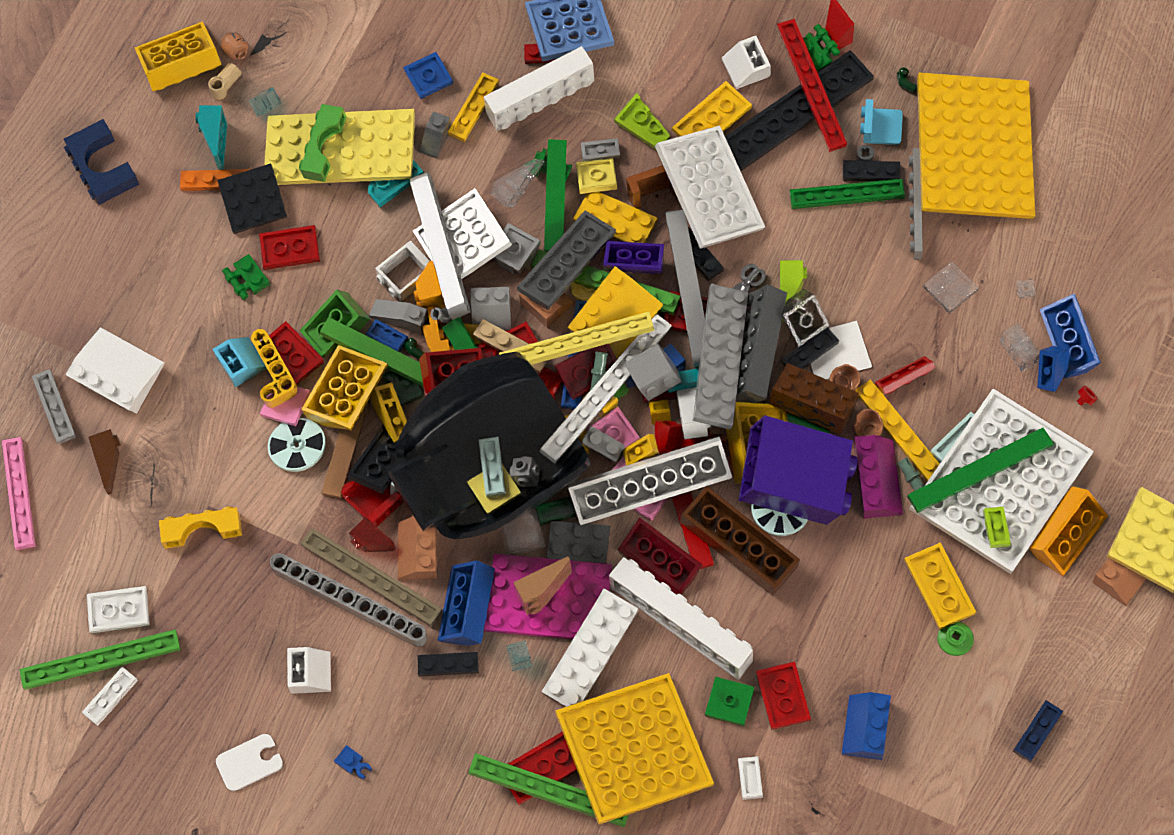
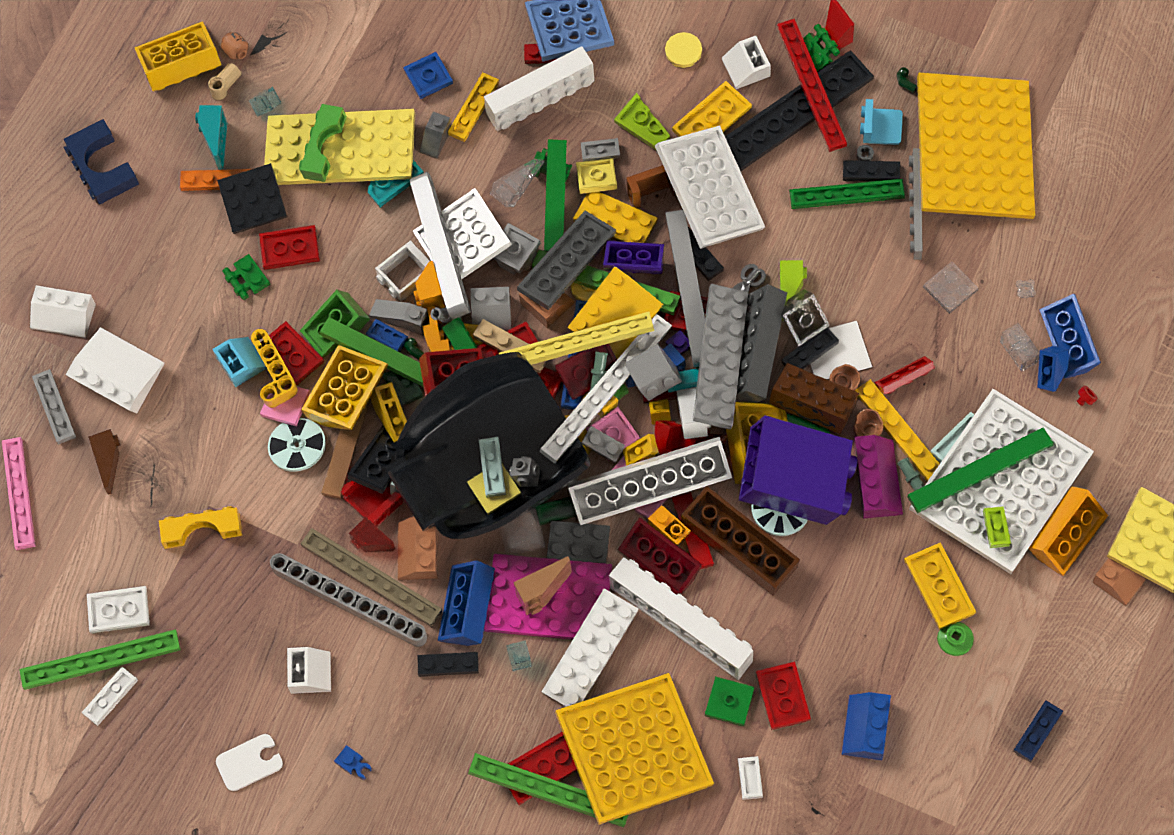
none -> white slope [30,285,96,338]
none -> light orange slope [648,505,691,545]
none -> light yellow tile [665,32,702,68]
none -> dark purple plate [665,330,690,355]

